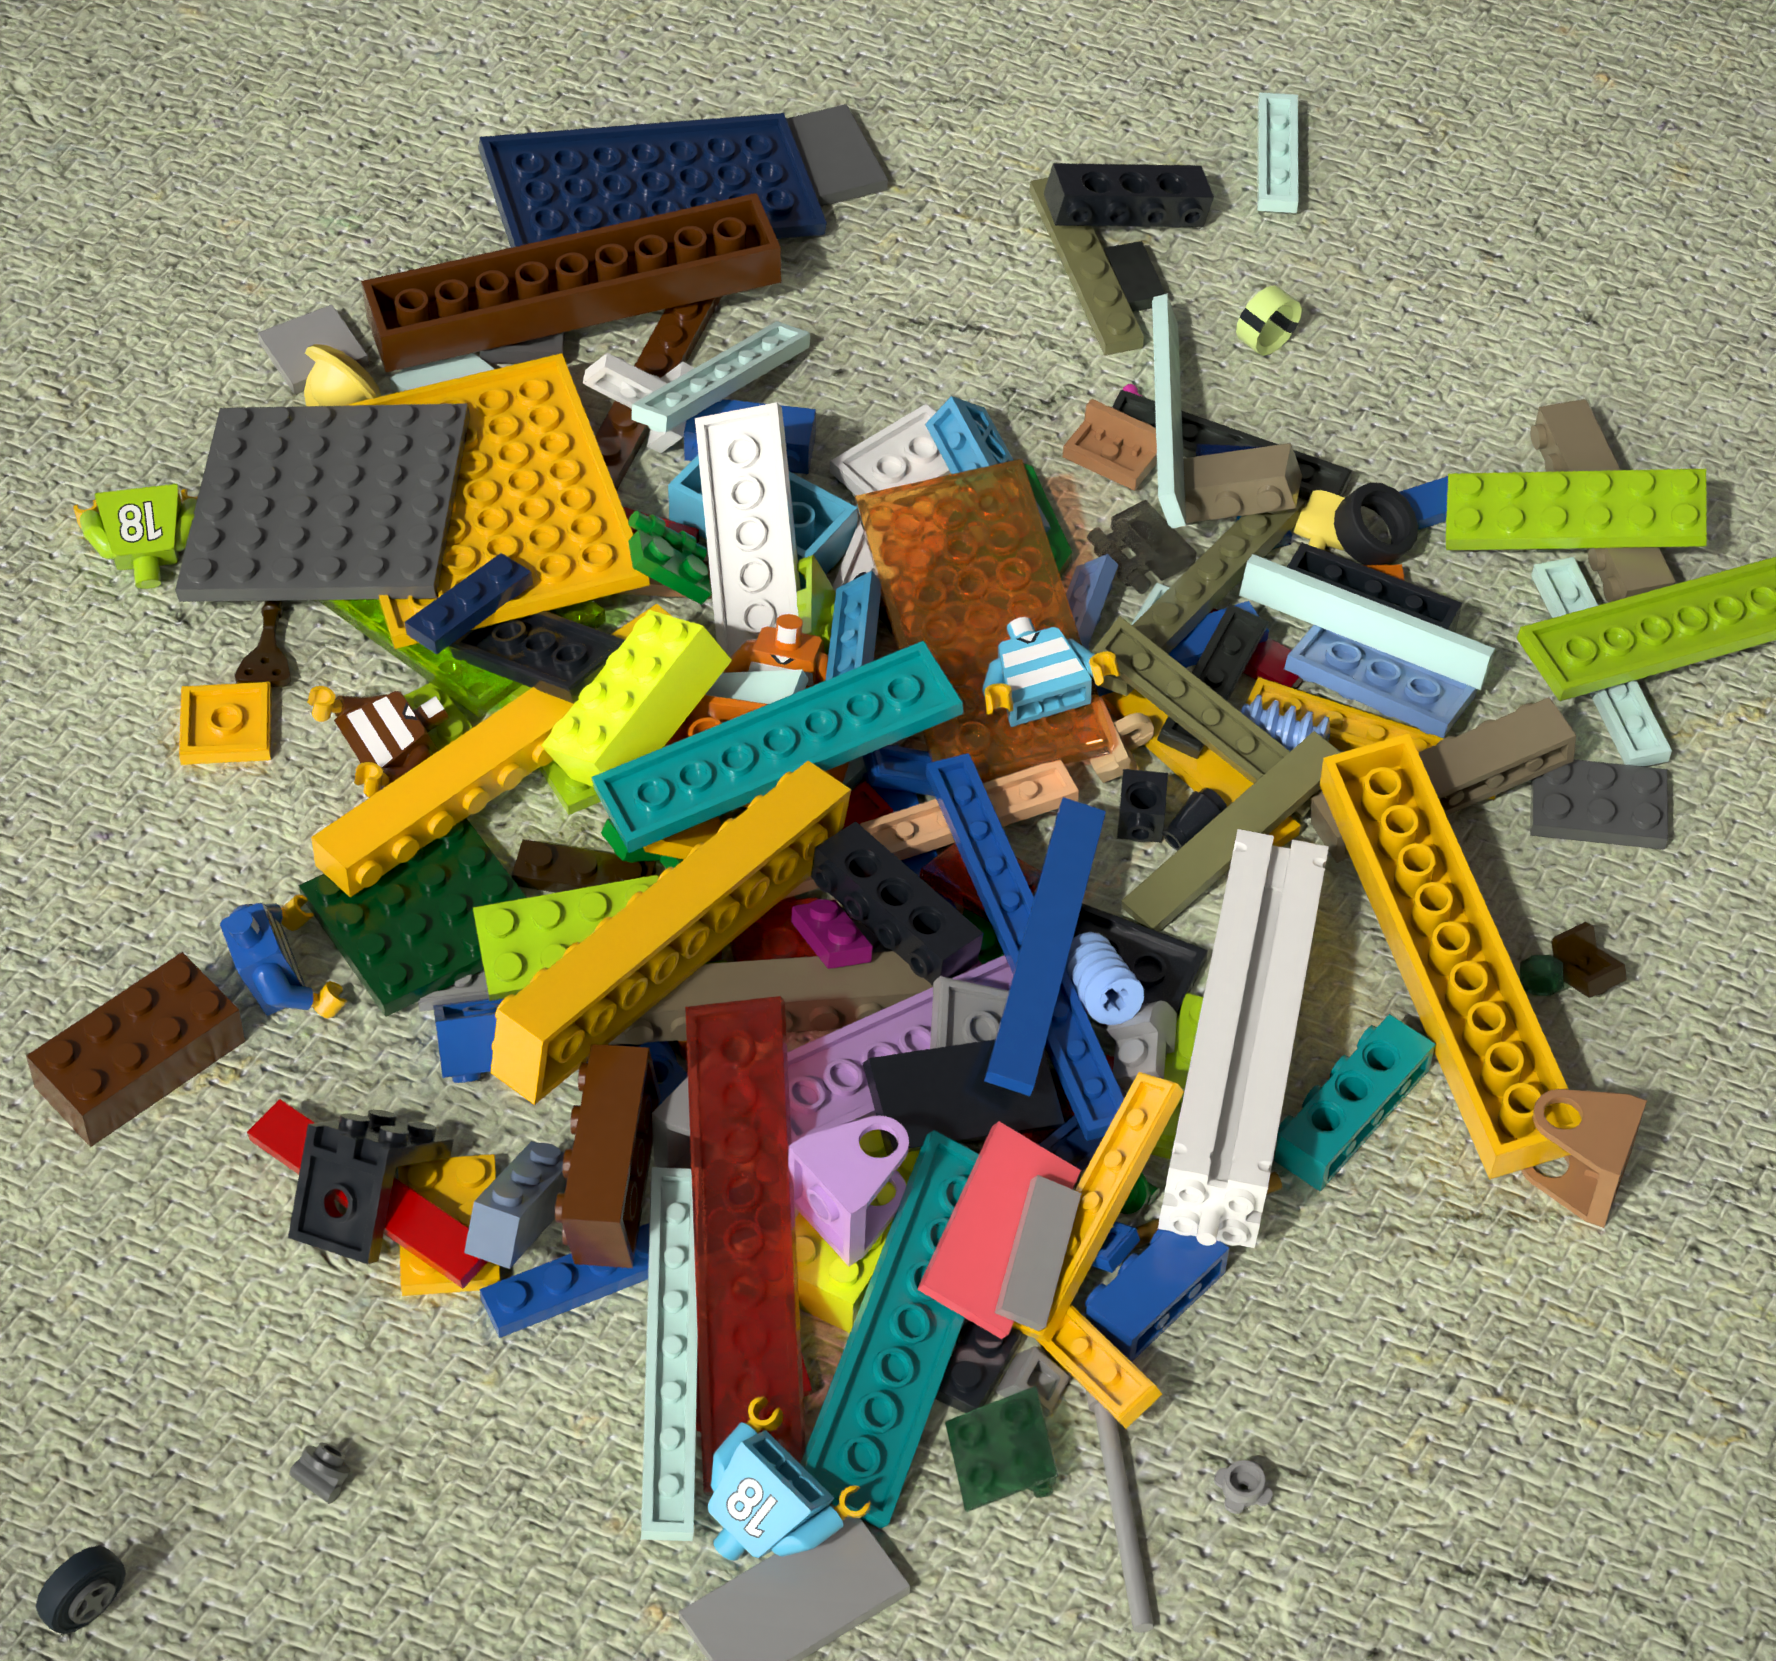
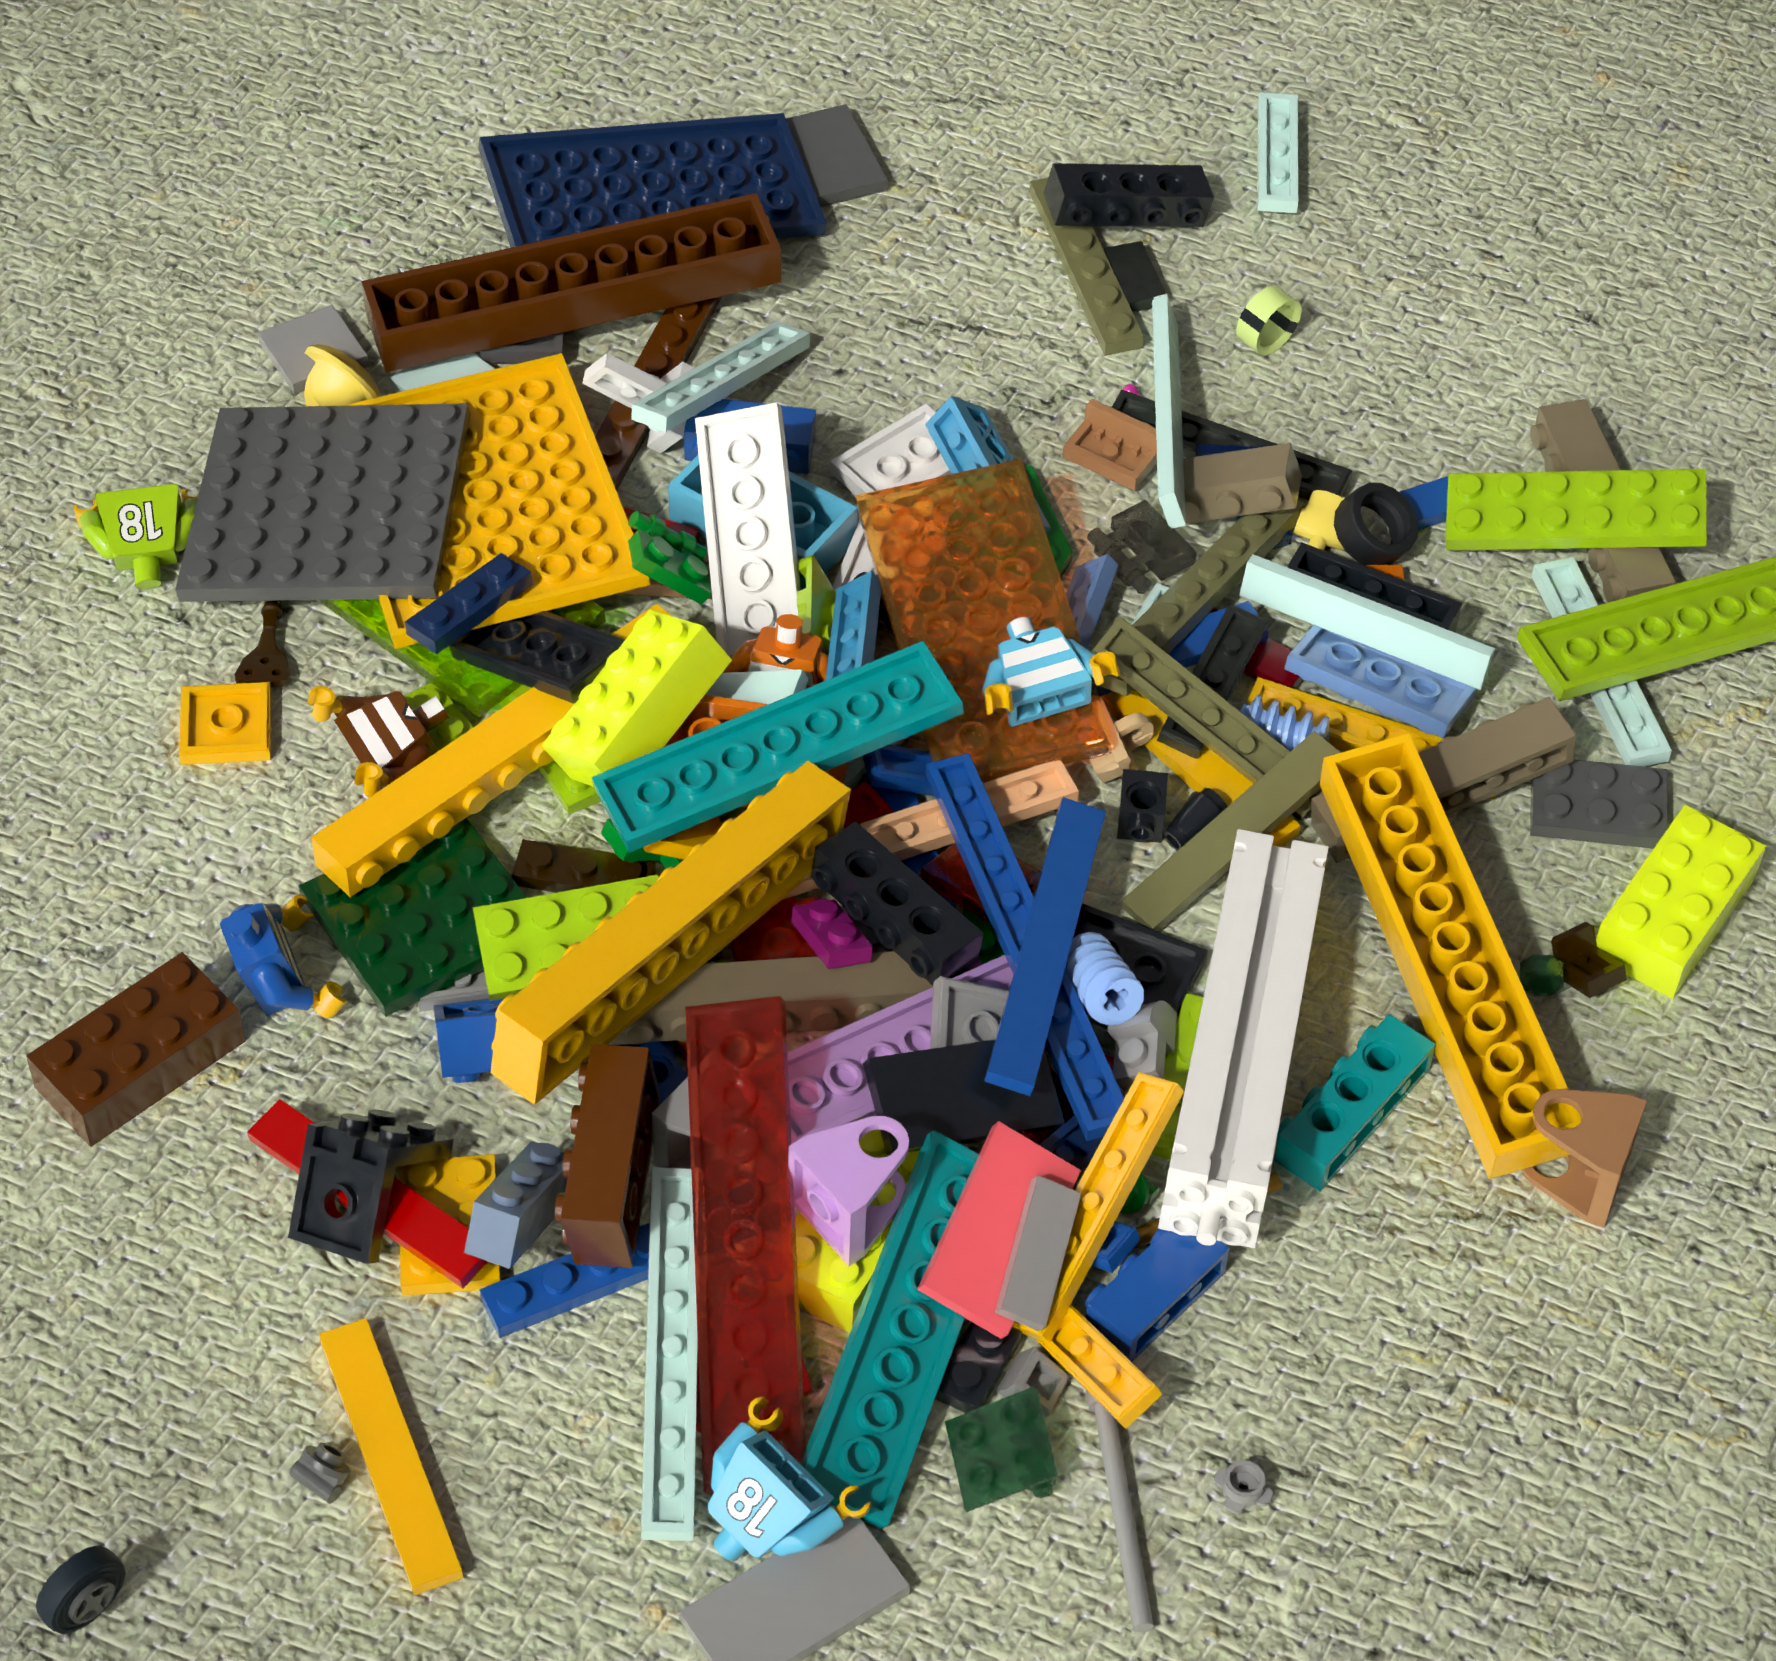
none -> yellow tile [319,1318,463,1596]
none -> neon yellow brick [1596,805,1766,999]

